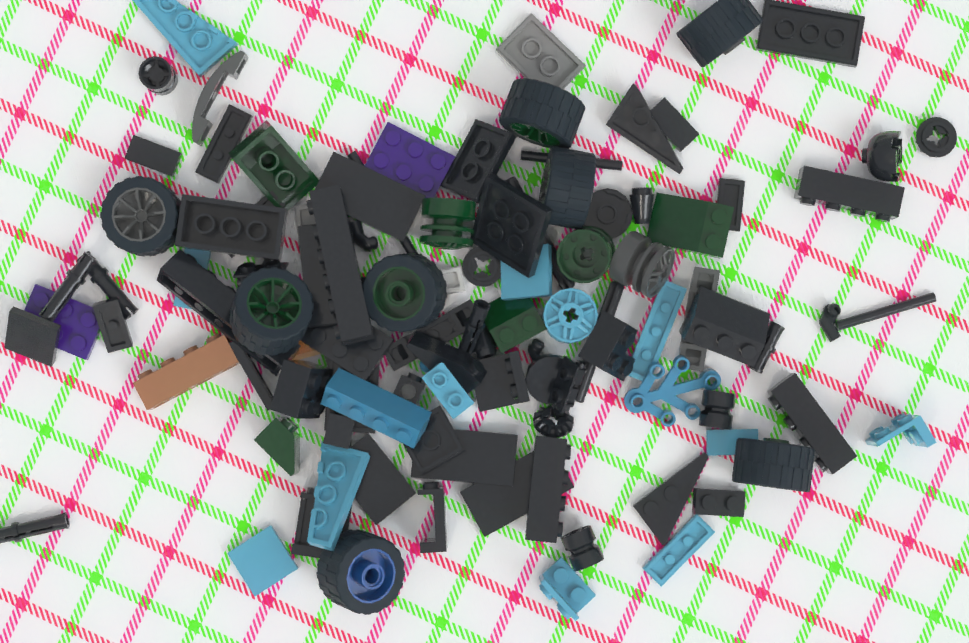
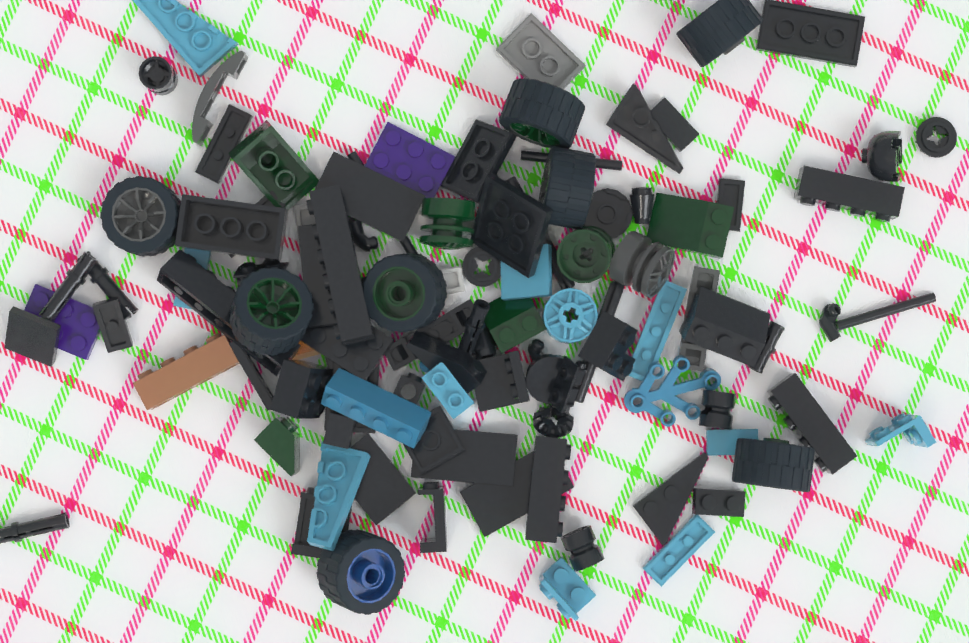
black tile [124,135,182,177] -> none
medium azure tile [227,525,299,597] -> none

